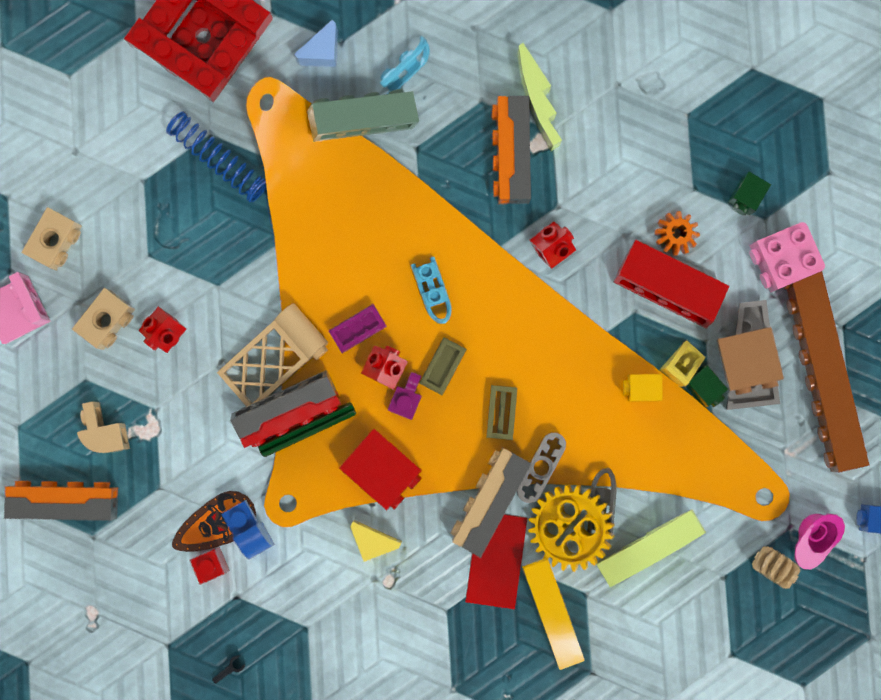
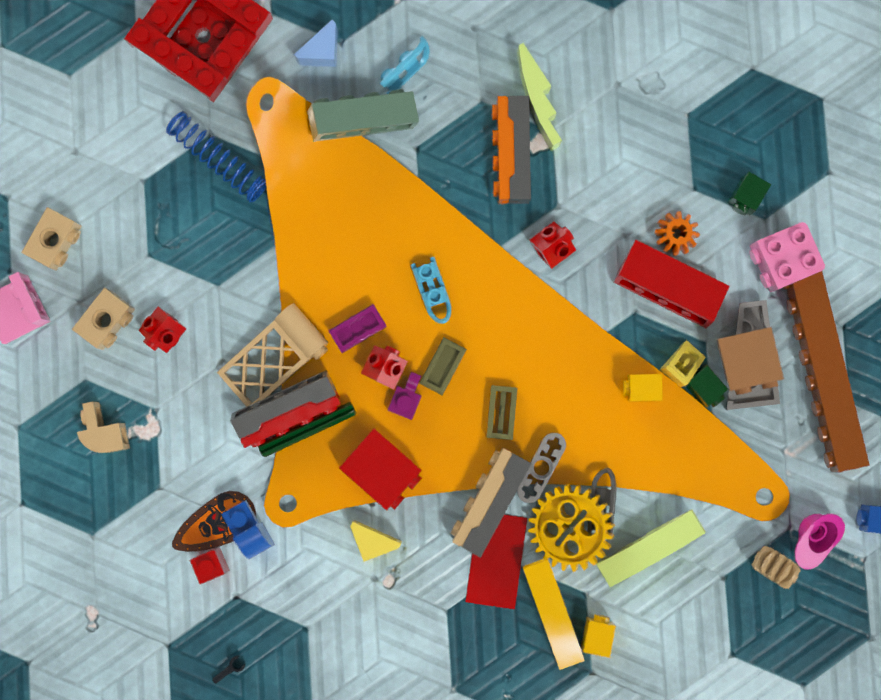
piece [4,481,118,521] -> none
none -> yellow brick [581,614,616,658]

